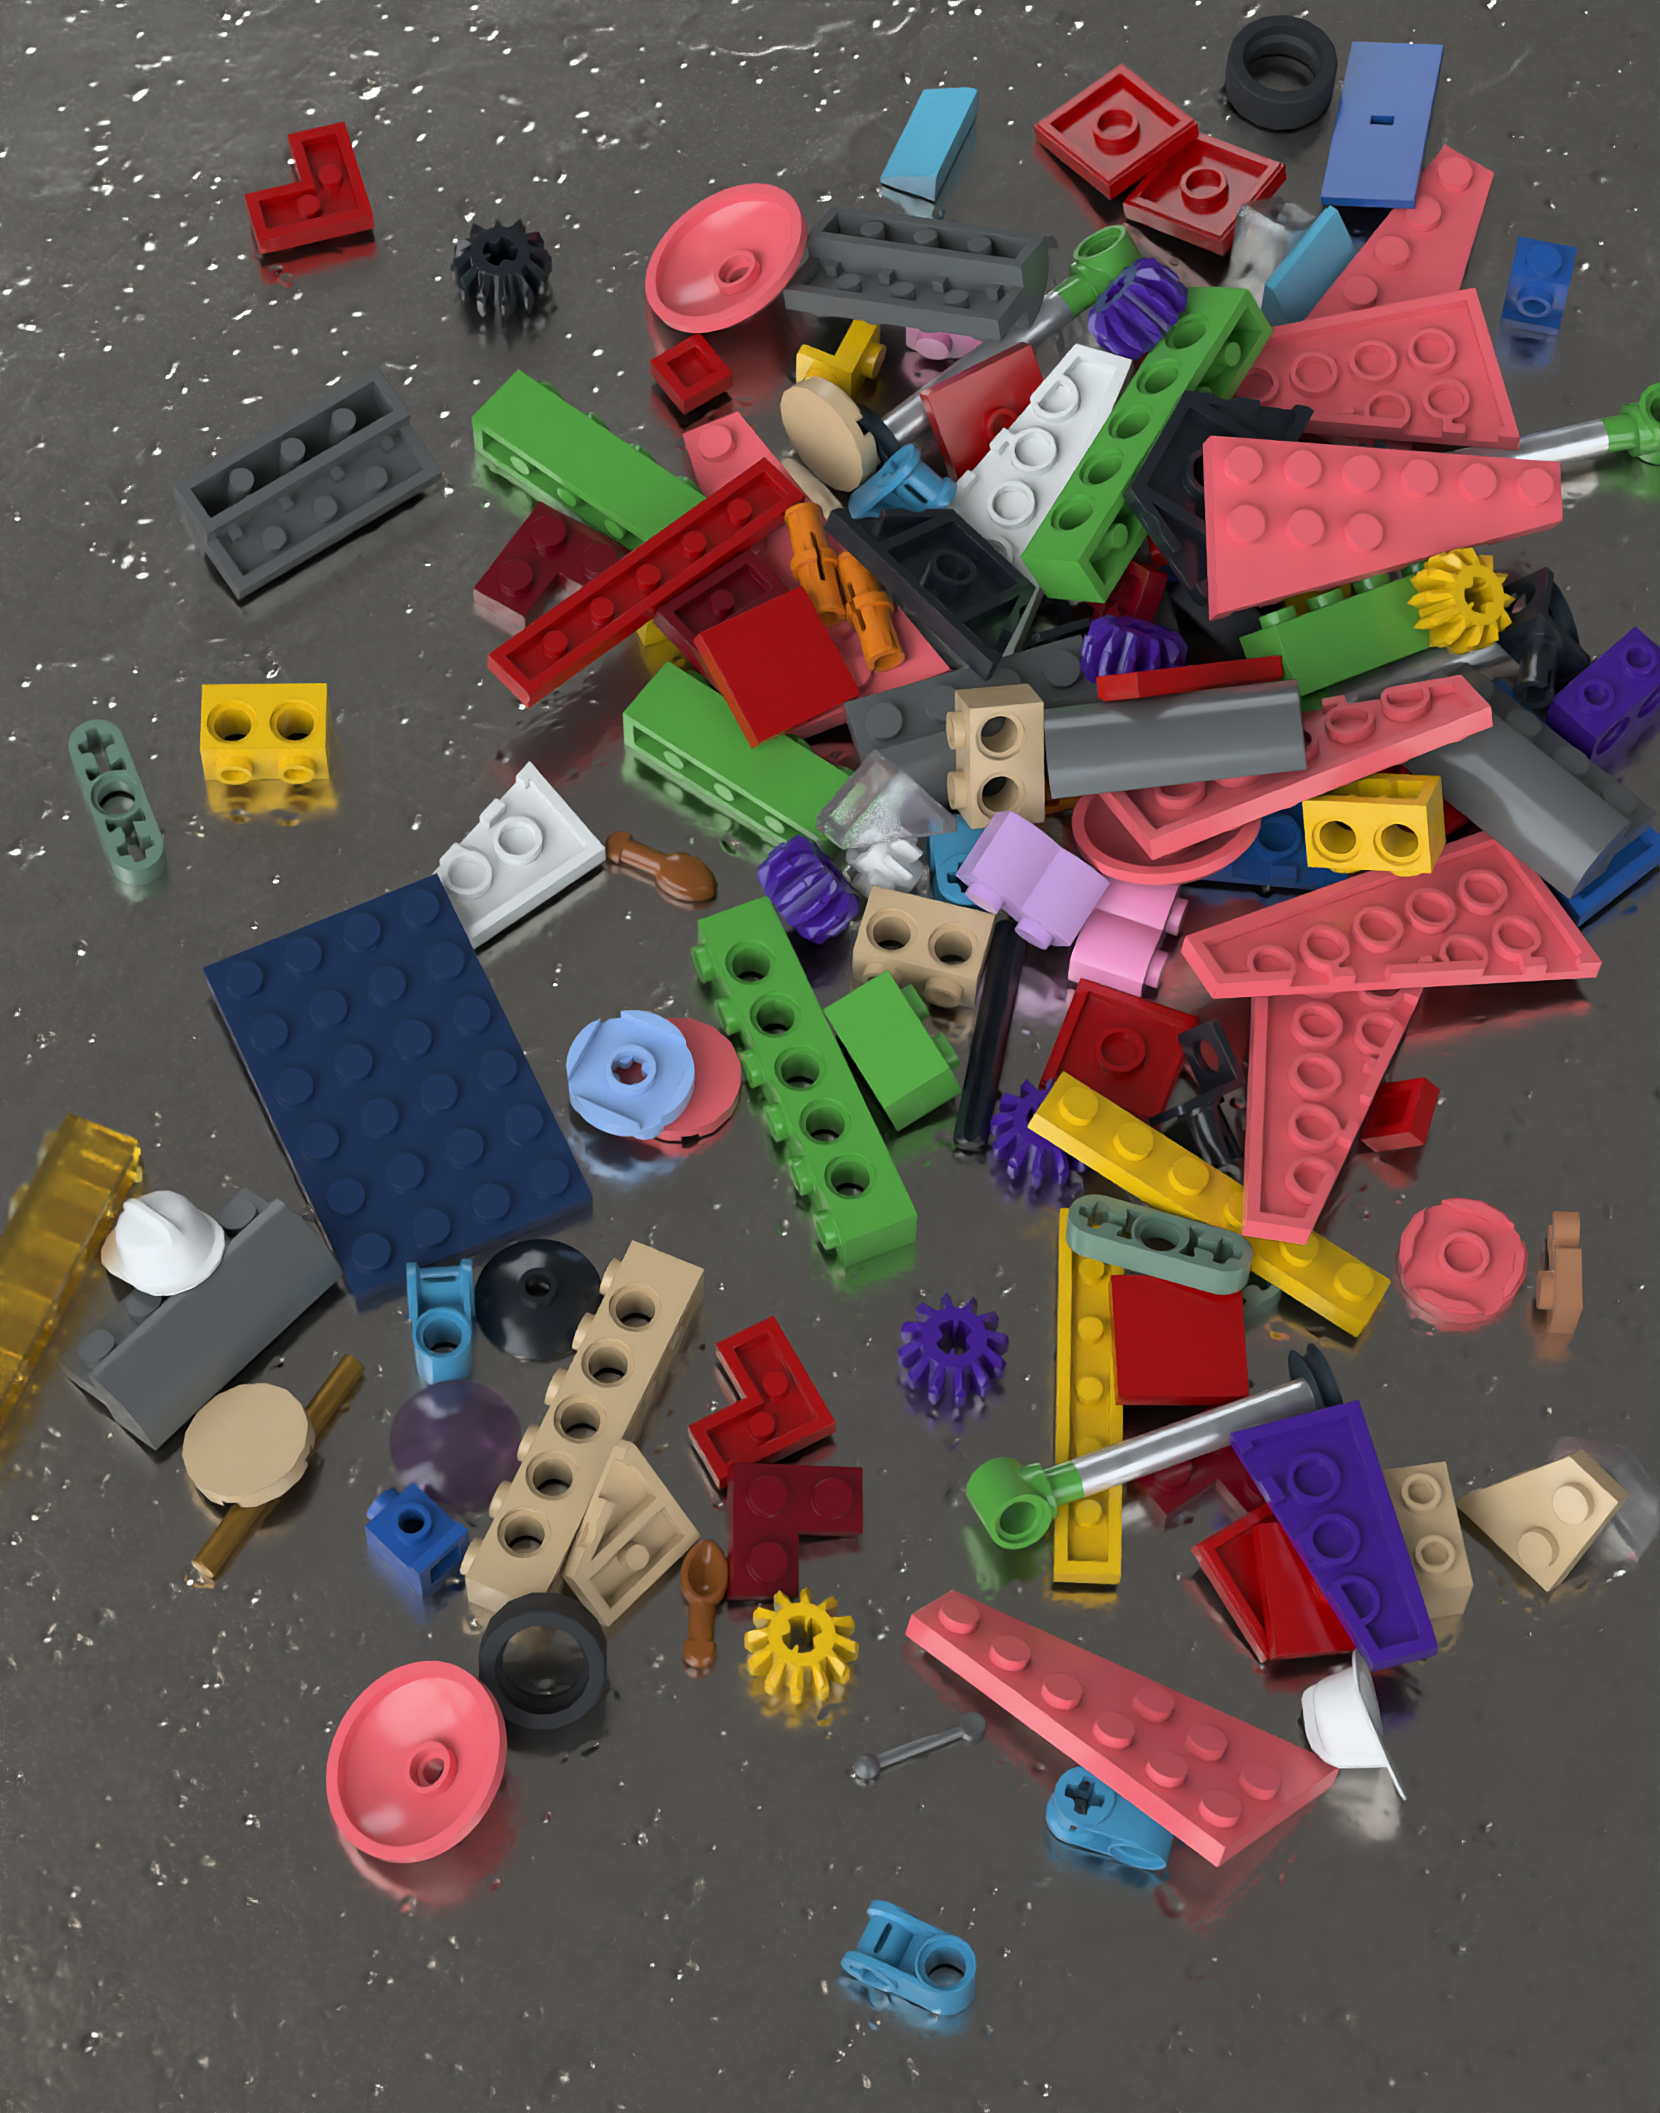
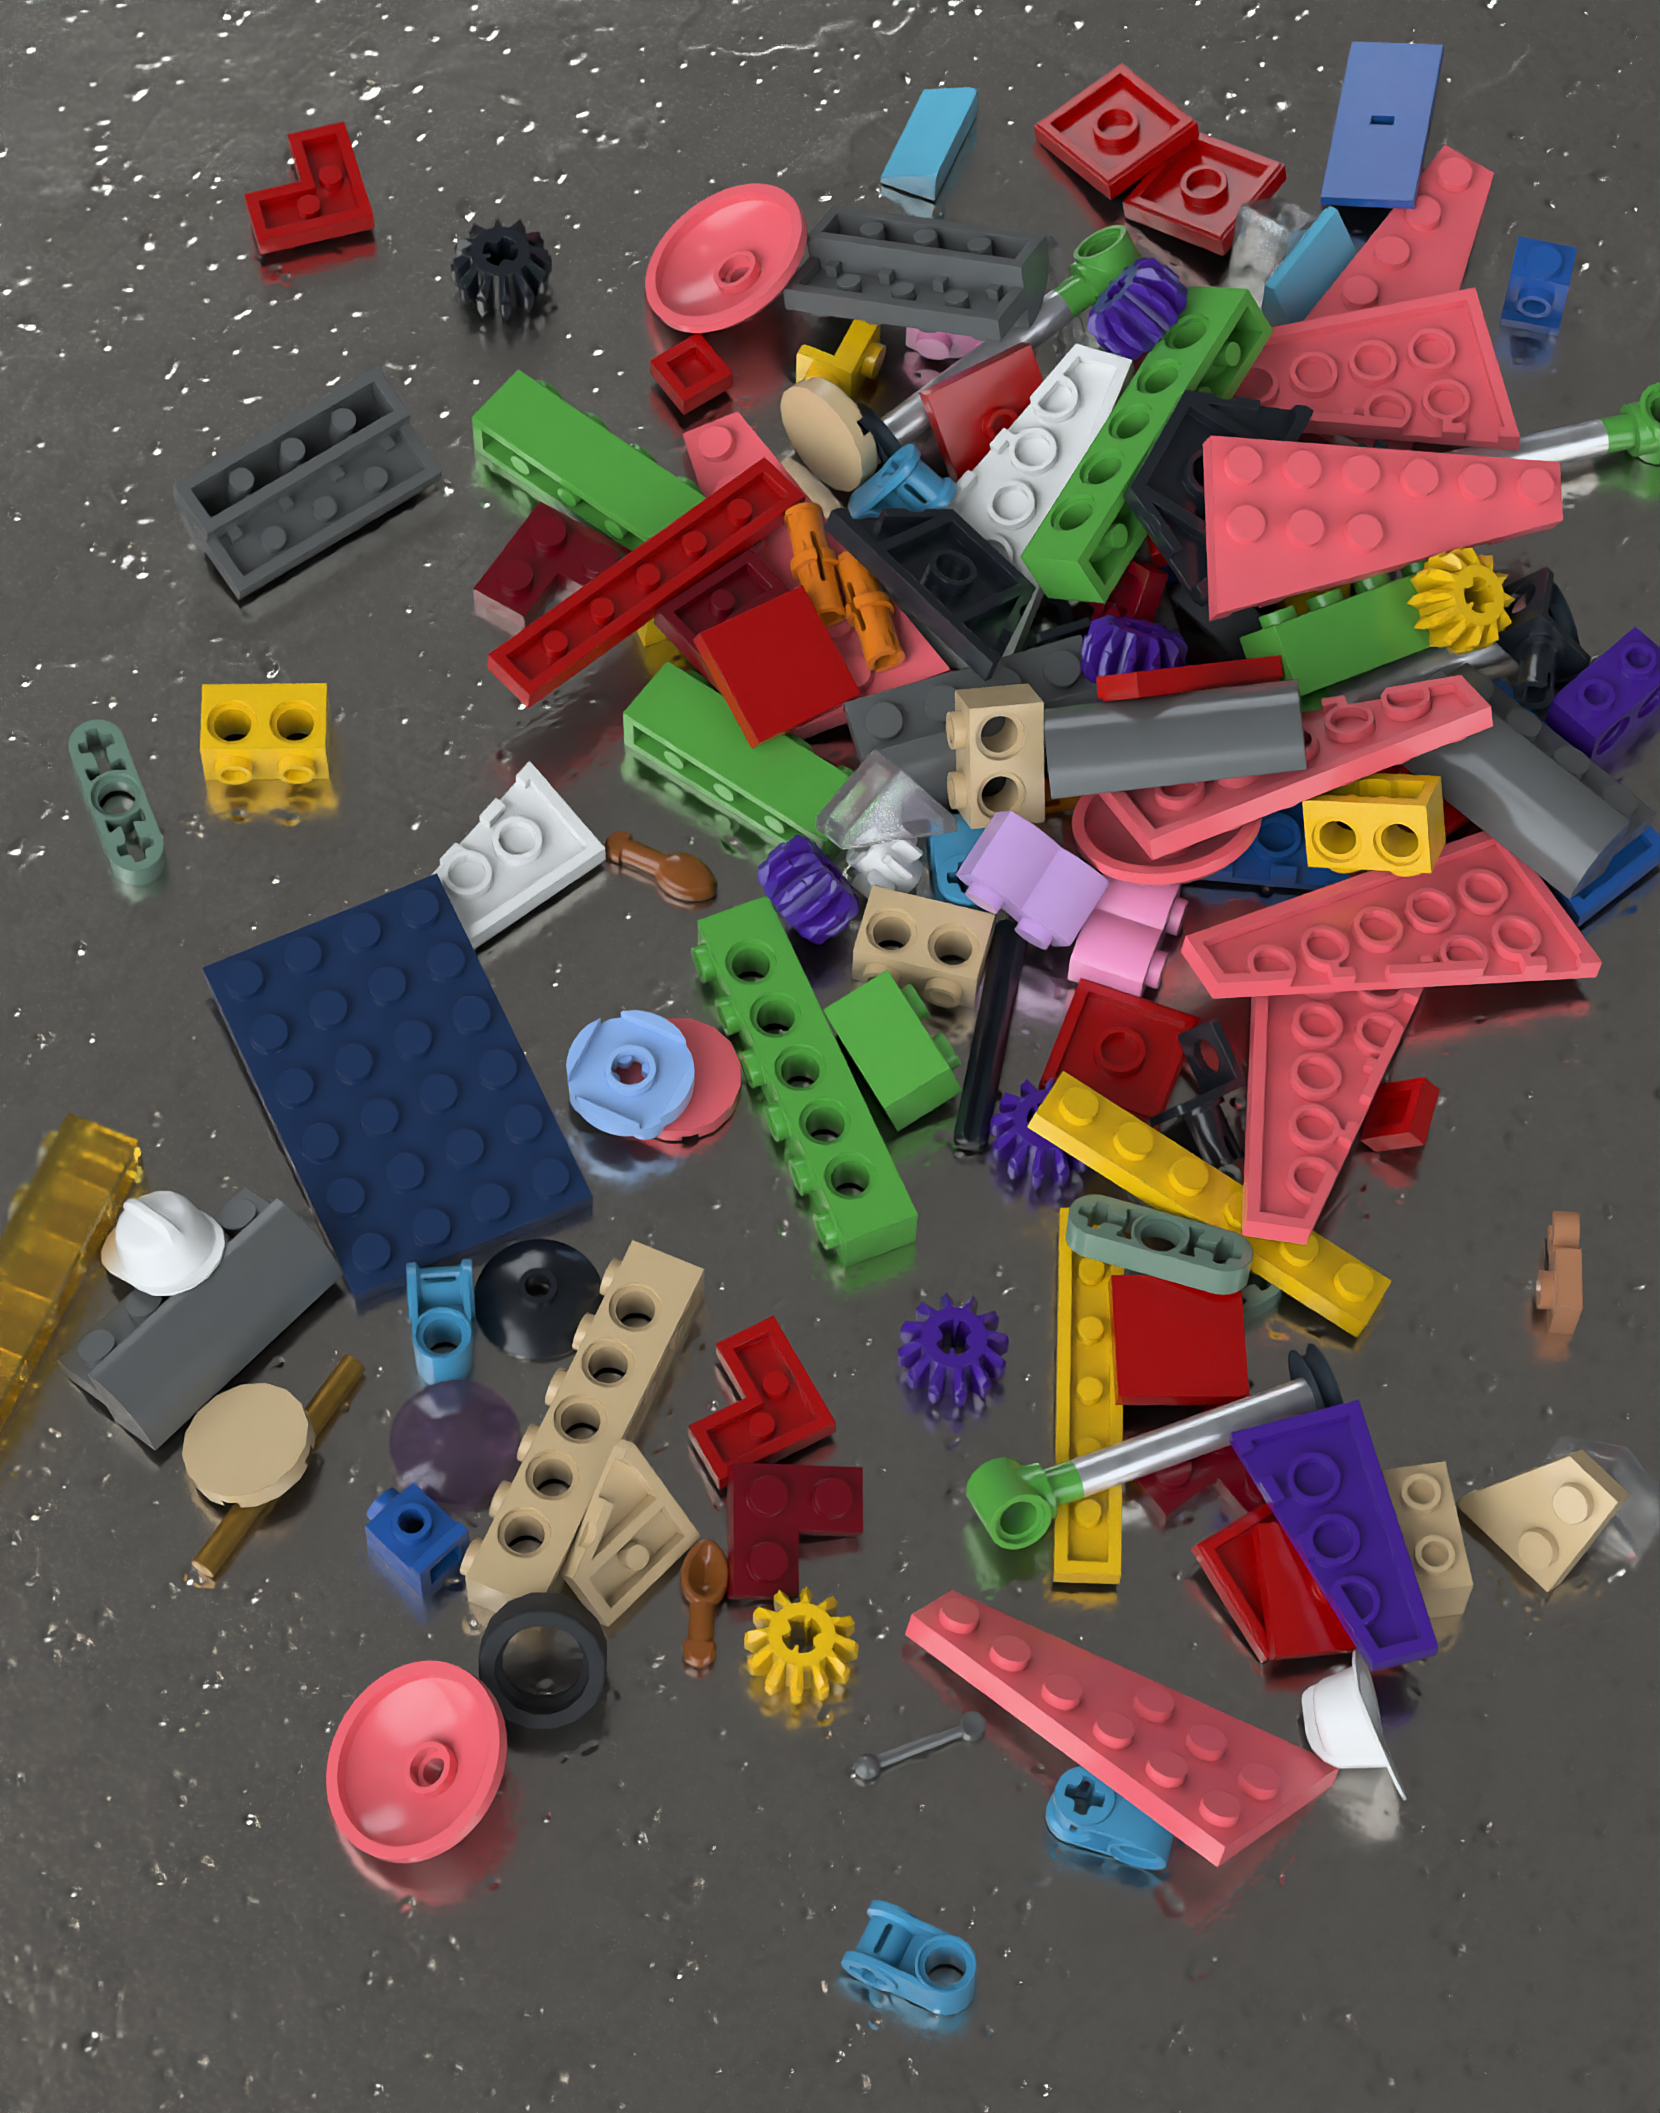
black tyre [1224,15,1338,130] -> none
coral tile [1397,1197,1528,1324] -> none

